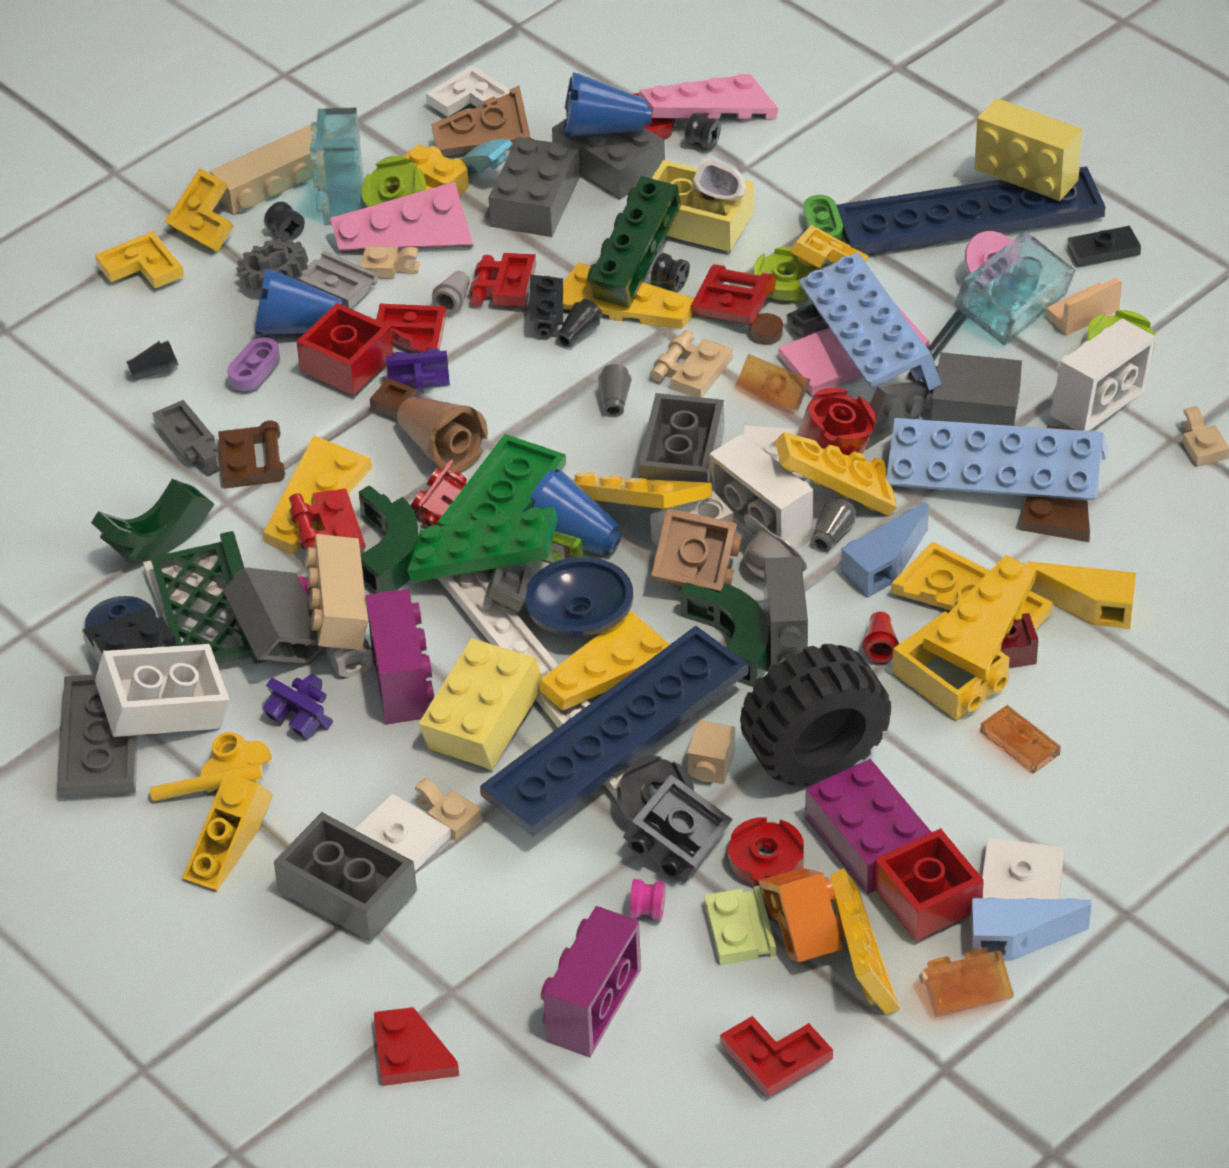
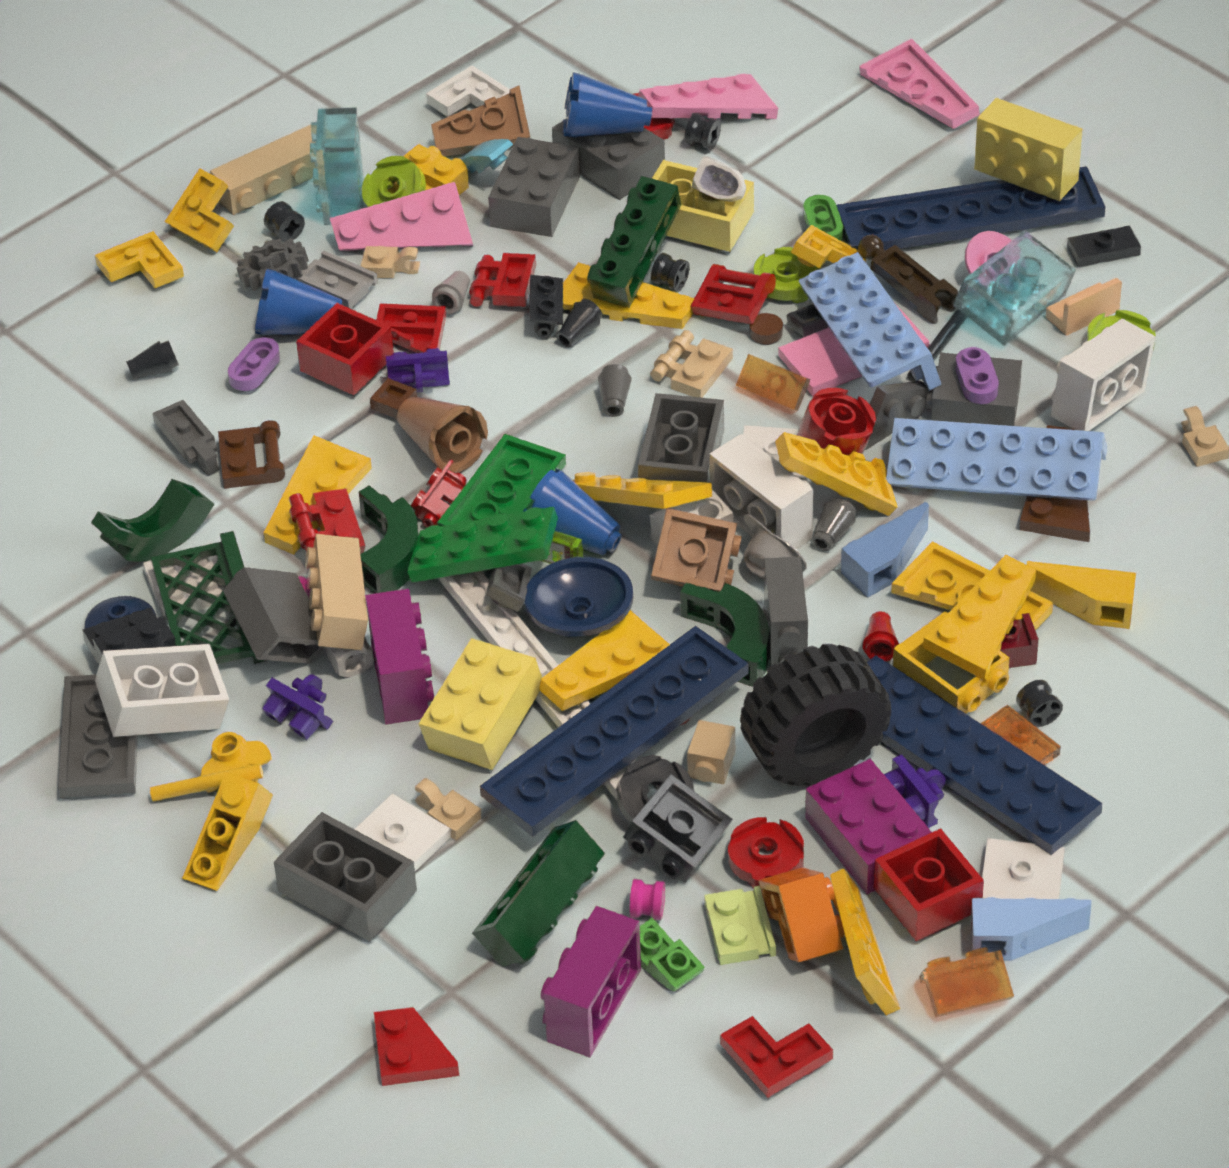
none -> dark green brick [472,820,605,967]
none -> bright green slope [640,918,705,992]
none -> dark brown plate [858,234,959,324]
none -> bright pink wing [859,39,980,129]
none -> dark blue plate [867,655,1102,855]
none -> dark purple hips [884,754,946,828]
none -> medium lavender plate [956,347,999,404]
none -> black wheel [1016,680,1063,727]

